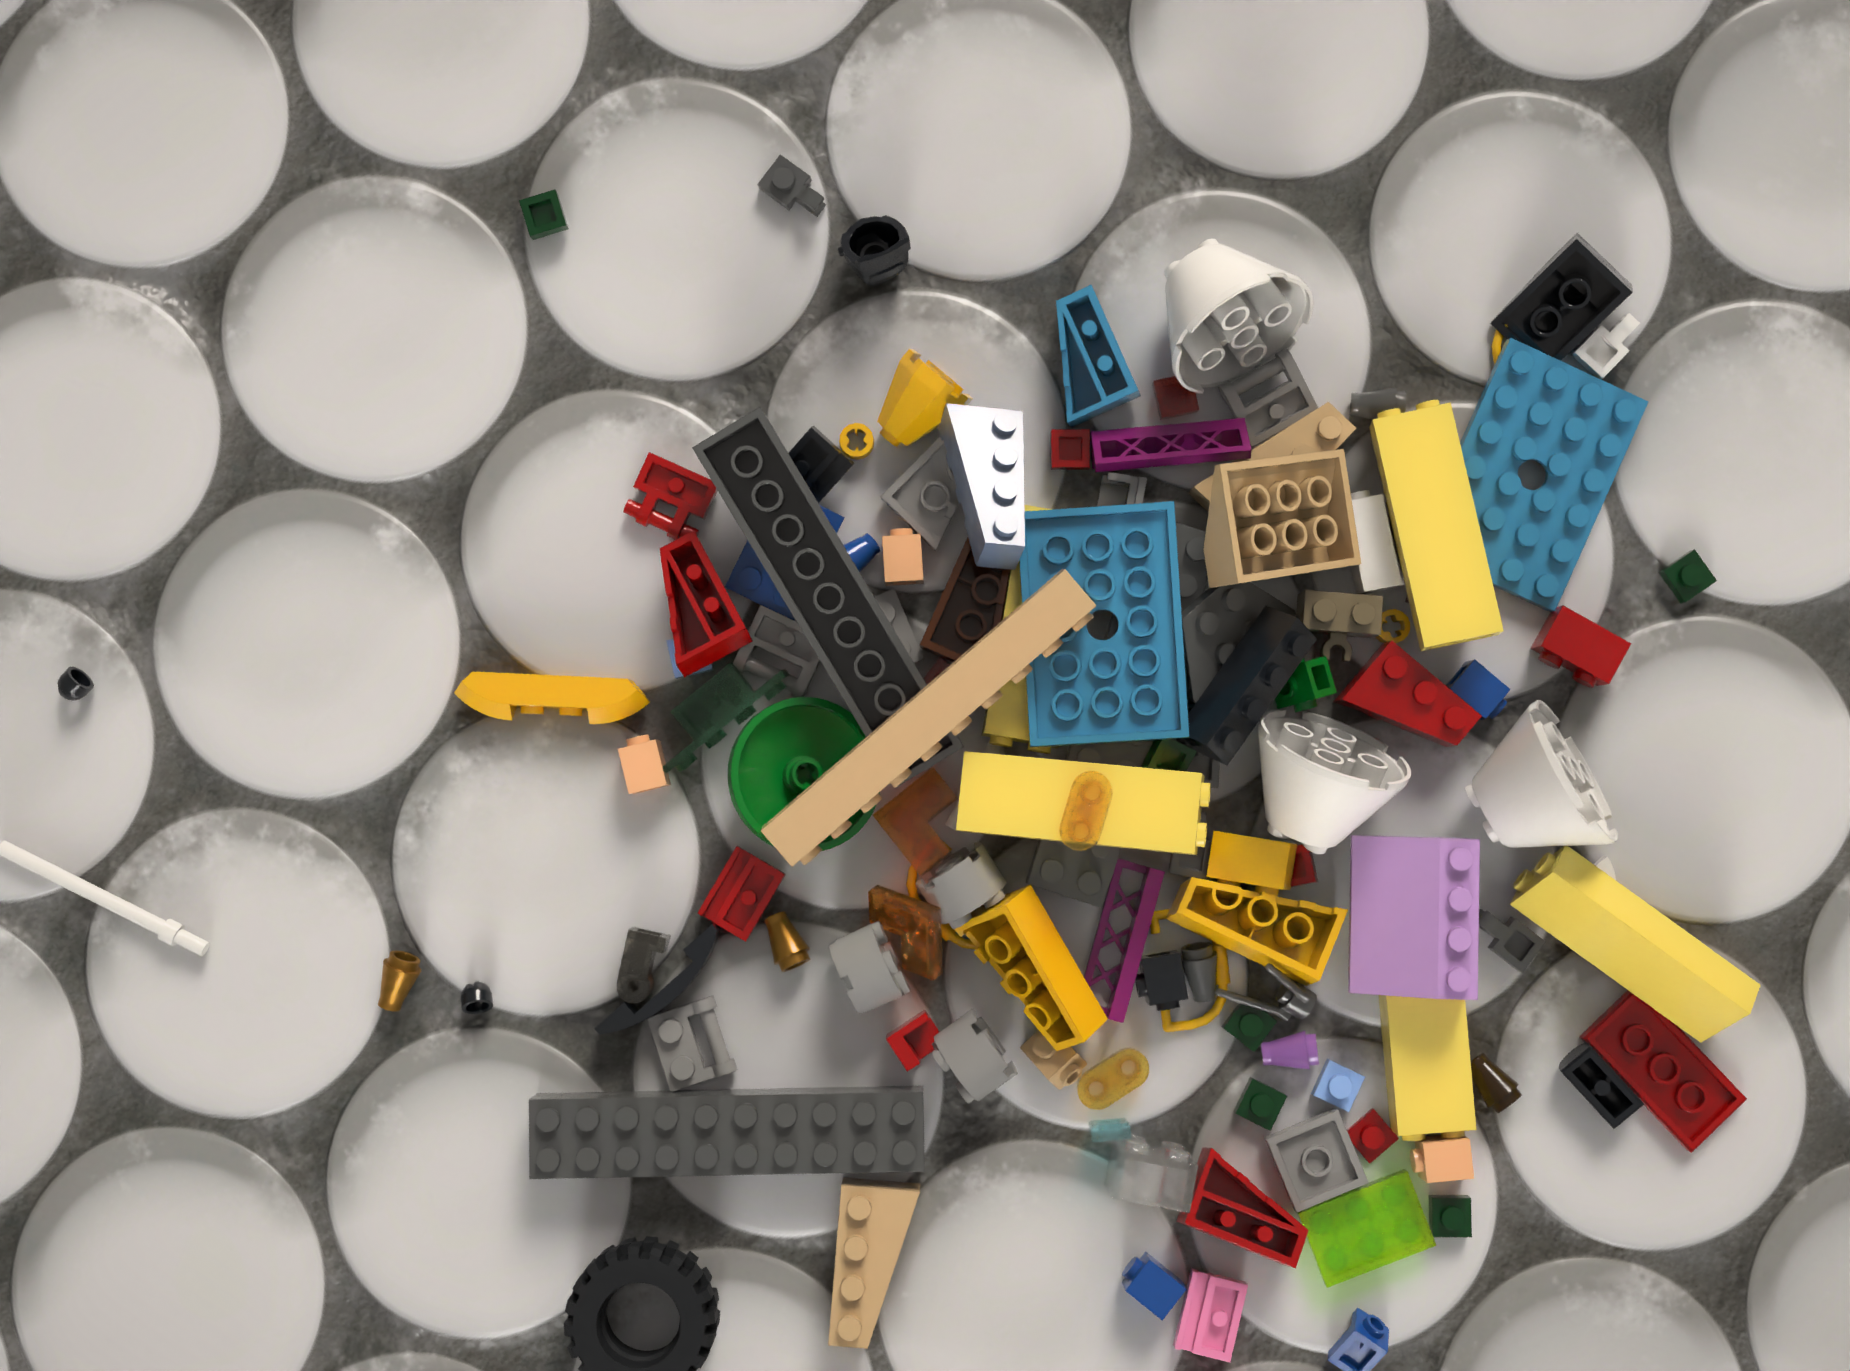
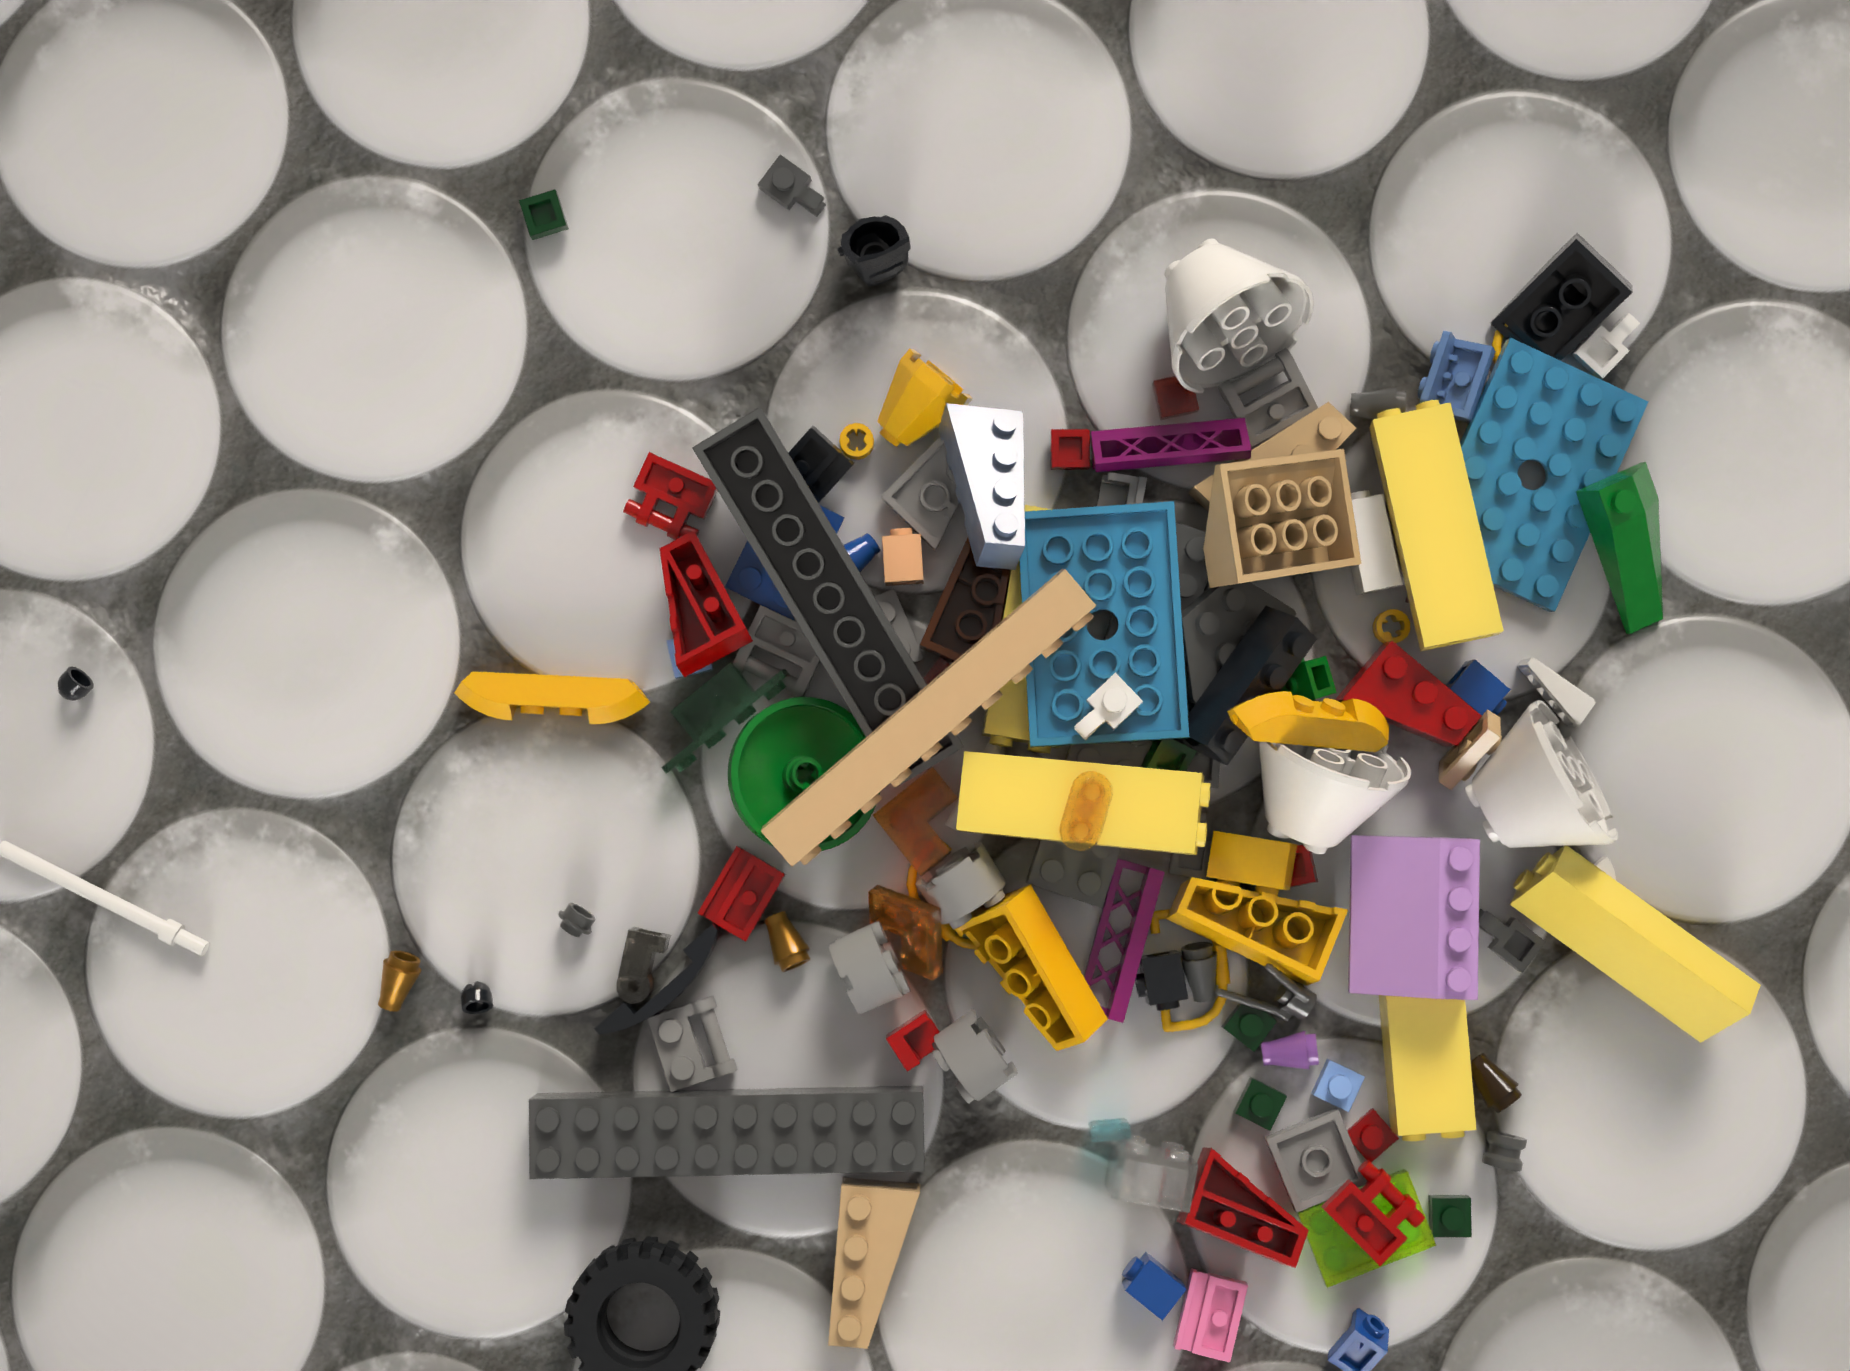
light nougat brick [618,734,671,794] -> none
tan bracket [1020,1030,1087,1090] -> none
dark azure wedge [1056,285,1141,428] -> none
clear yellow plate [1077,1048,1149,1110] -> none
dark tan brick [1296,590,1383,662] -> none
light nougat brick [1410,1135,1474,1183] -> none
red brick [1530,605,1632,688] -> none
black brick [1559,1043,1644,1129] -> none
red tile [1579,990,1747,1153] -> none
dark green plate [1658,549,1717,604] -> none
none -> dark grey plate [558,903,596,937]
none -> white plate [1074,672,1143,741]
none -> yellow brick [1227,691,1389,752]
none -> red plate [1321,1160,1425,1266]
none -> medium blue bracket [1418,331,1496,423]
none -> tan plate [1439,709,1502,790]
none -> dark grey wheel [1482,1131,1527,1171]
none -> white slope [1517,657,1596,727]
none -> green wedge [1576,462,1663,634]

